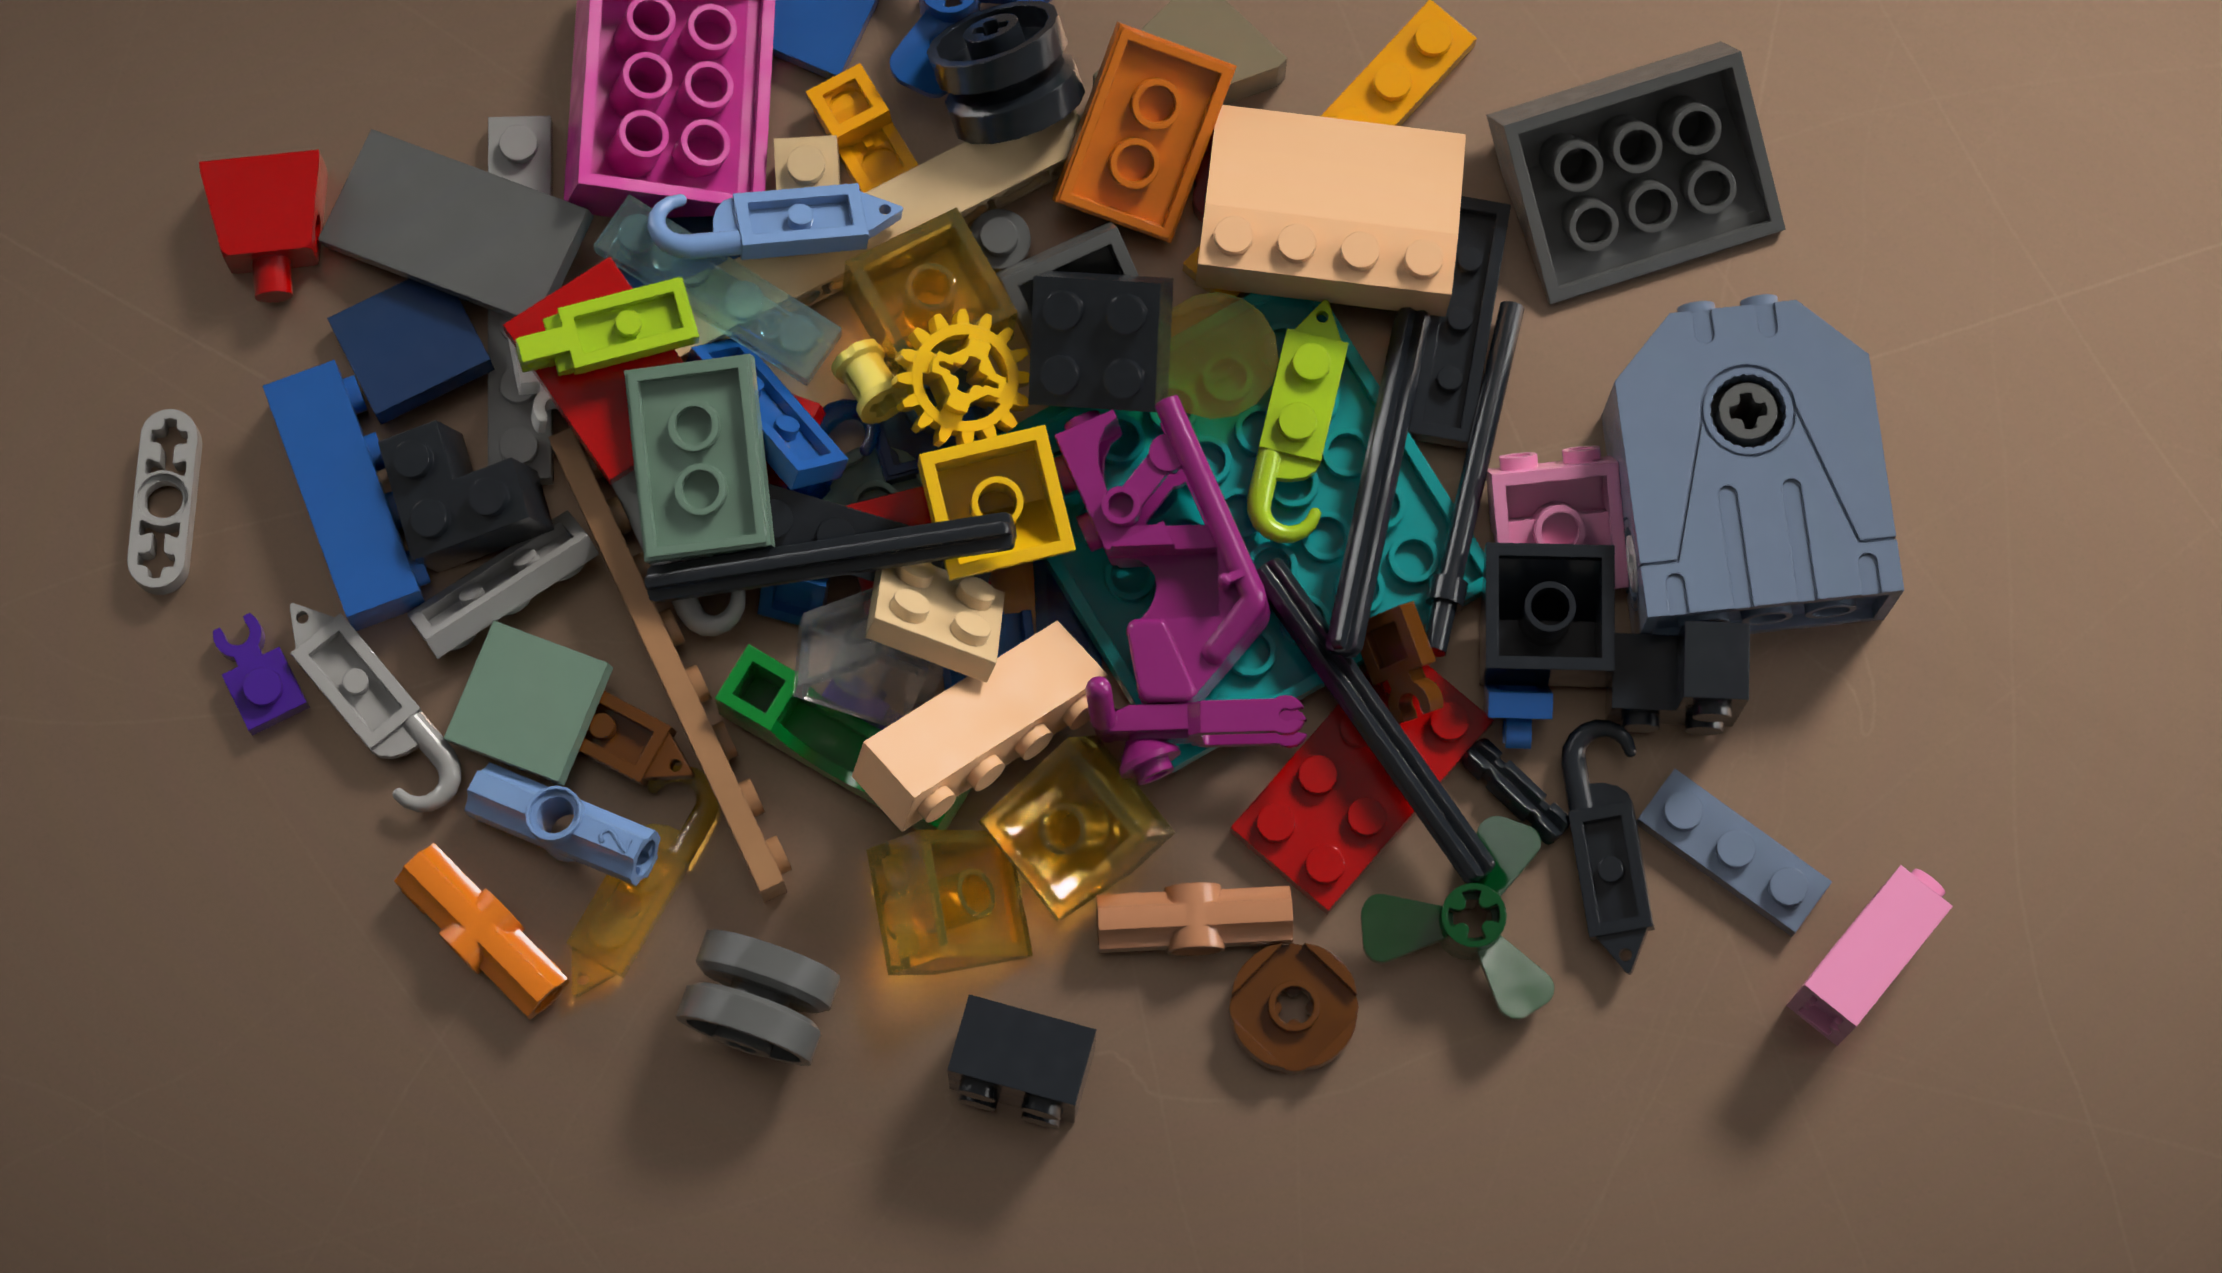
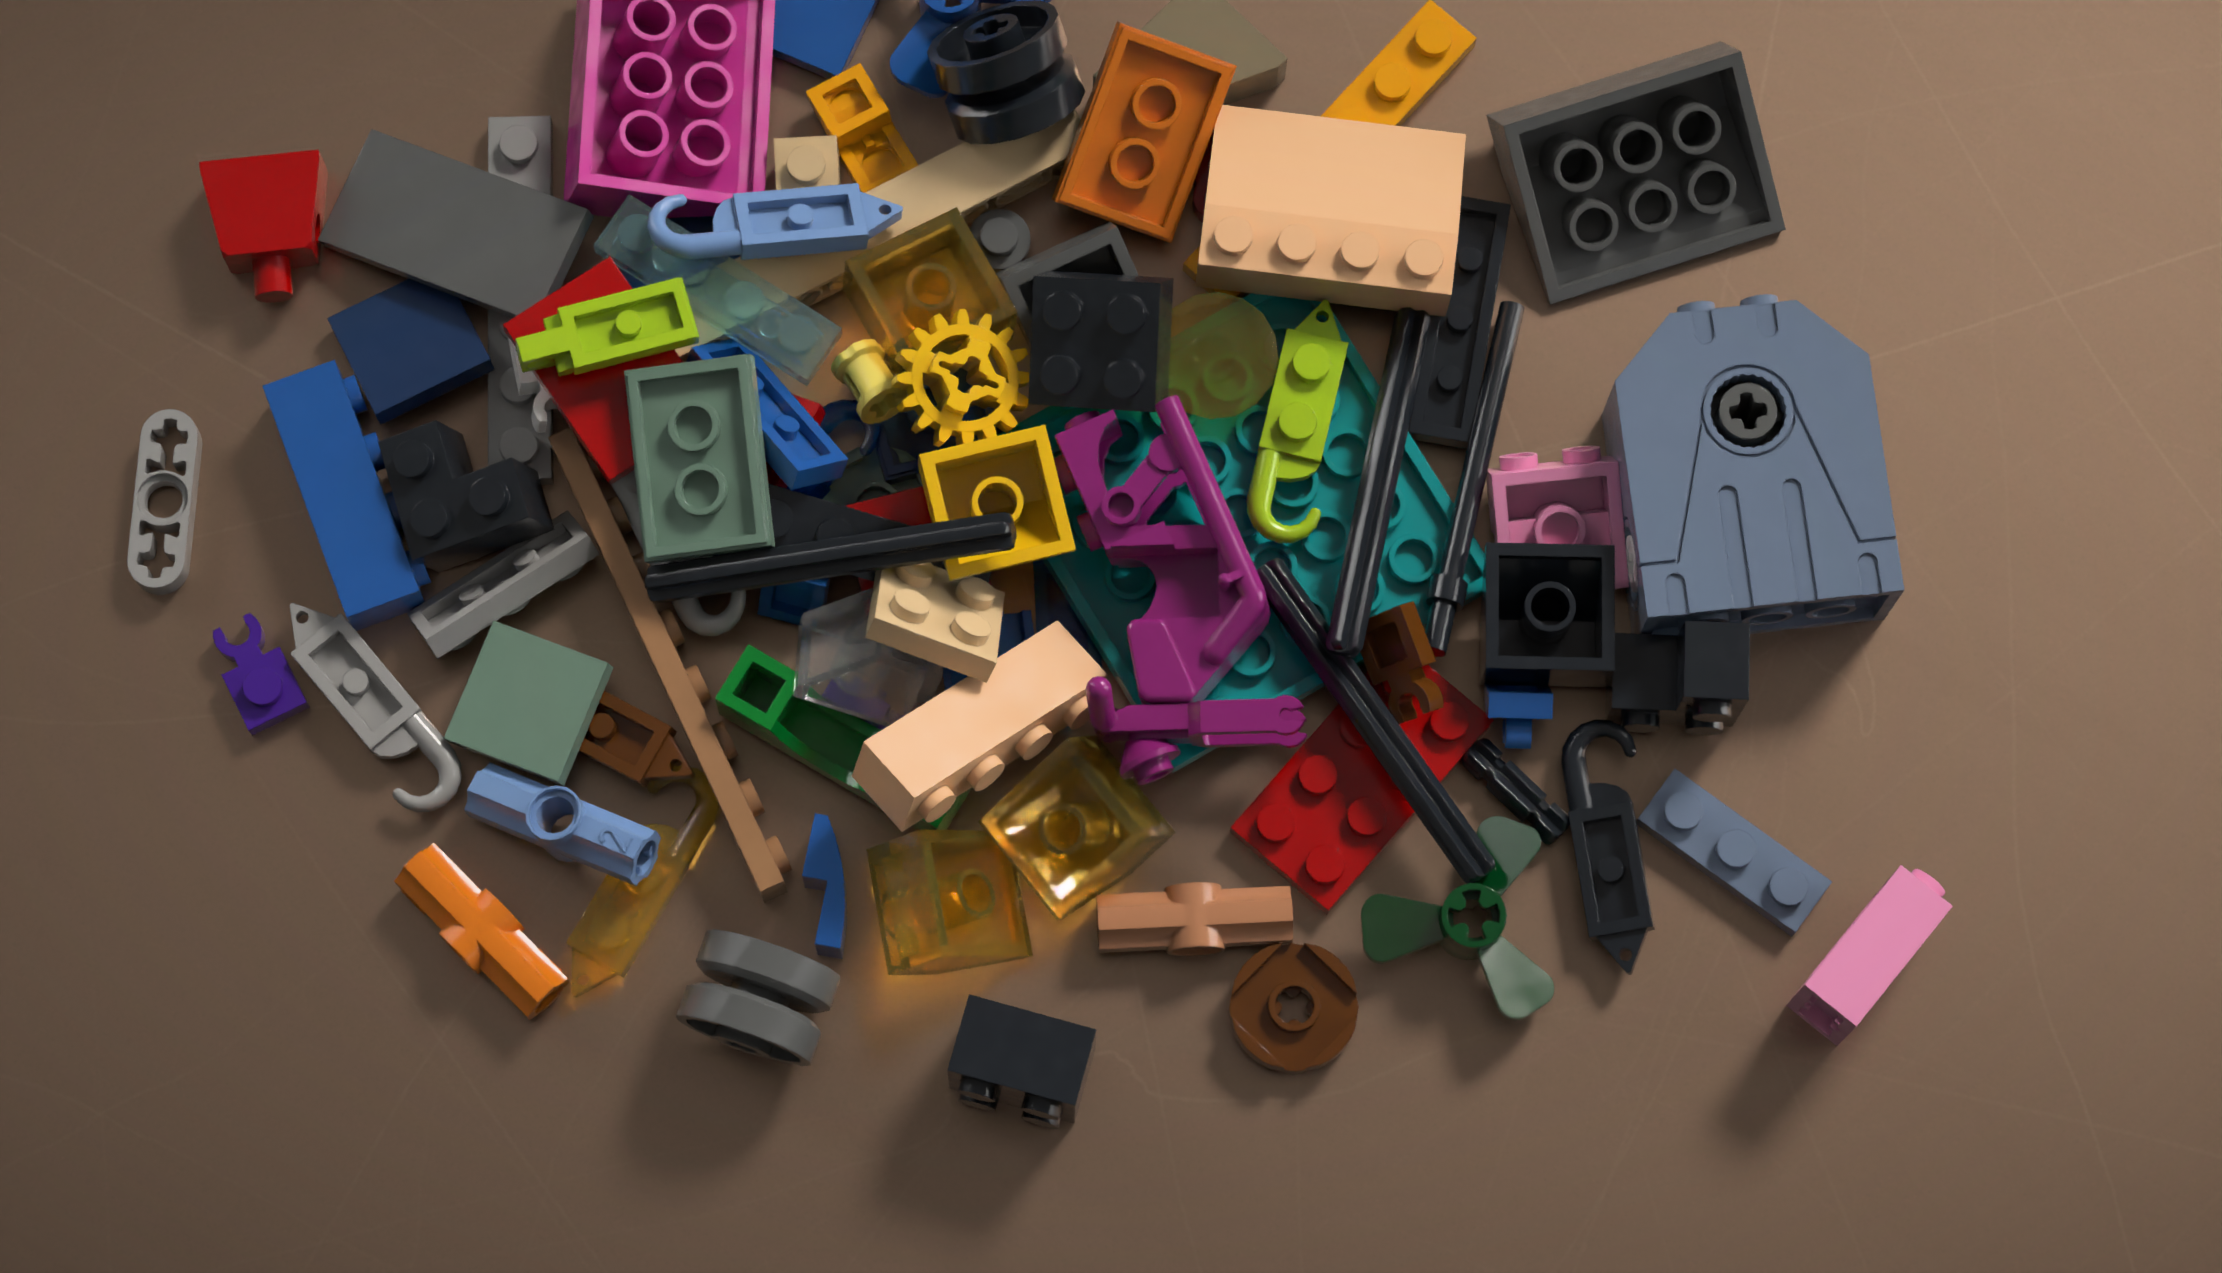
none -> blue slope [802,813,847,959]

